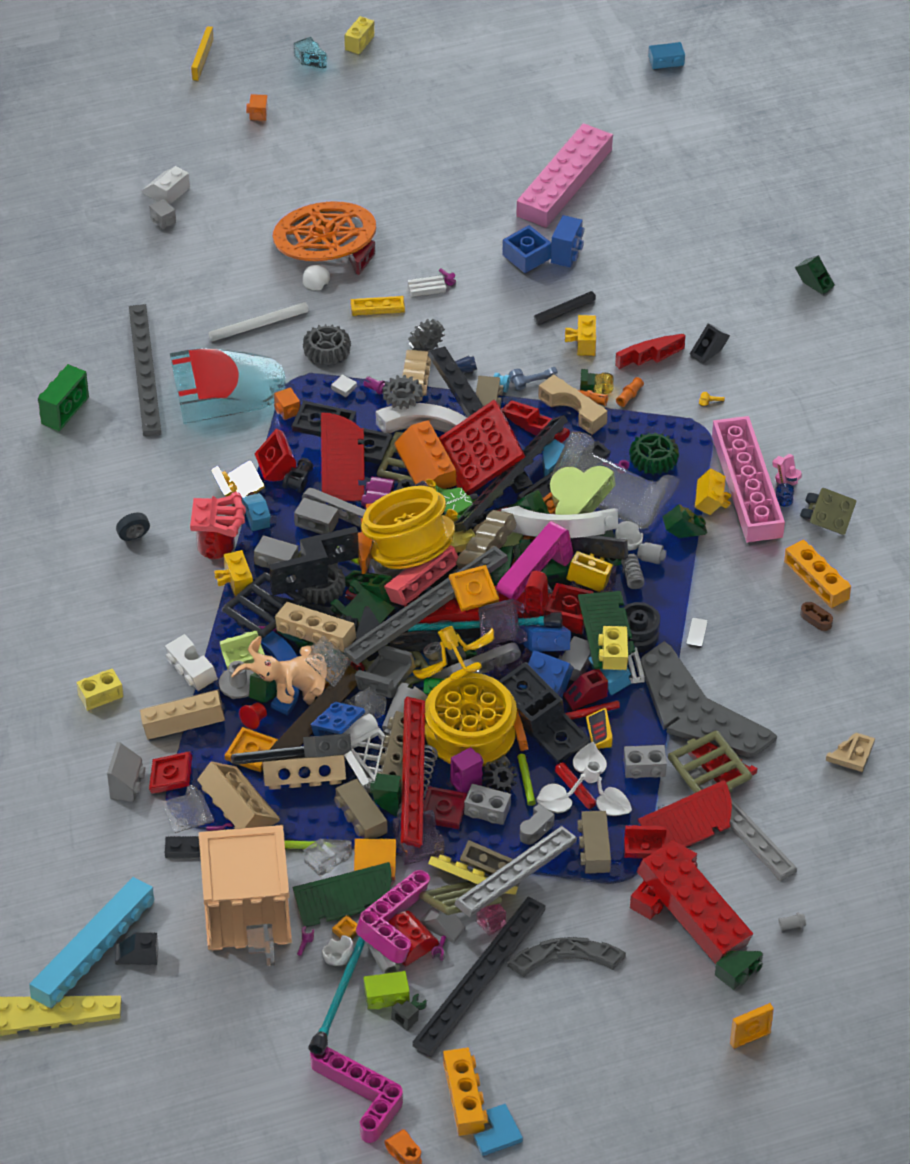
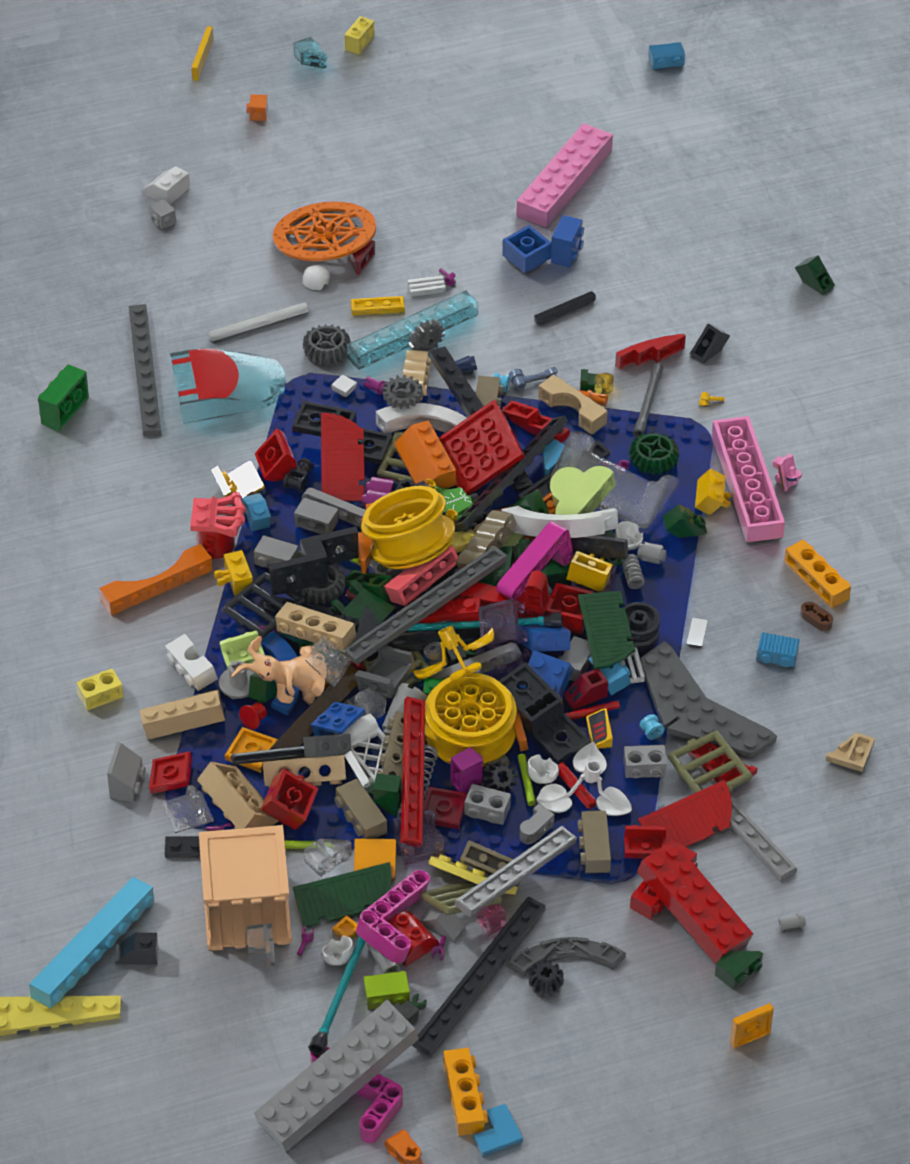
black wheel [116,512,150,541] -> none
orange brick [274,387,300,420] -> none
light orange tile [449,565,499,611] -> none
yellow brick [565,315,596,356] -> none
light yellow brick [598,626,628,670] -> none
orange pin [616,377,644,407] -> none
clear blue wheel [776,483,794,507] -> none
olive plate [800,488,857,535] -> none
none -> orange arch [99,543,213,615]
none -> light grey brick [254,1000,418,1152]
none -> red brick [261,769,318,830]
none -> clear light blue brick [347,290,478,370]
none -> white hair [528,755,559,784]
none -> black gear [528,960,564,996]
none -> dark grey piece [633,363,664,437]
none -> medium azure wheel [640,714,665,740]
none -> dark azure brick [756,632,800,667]

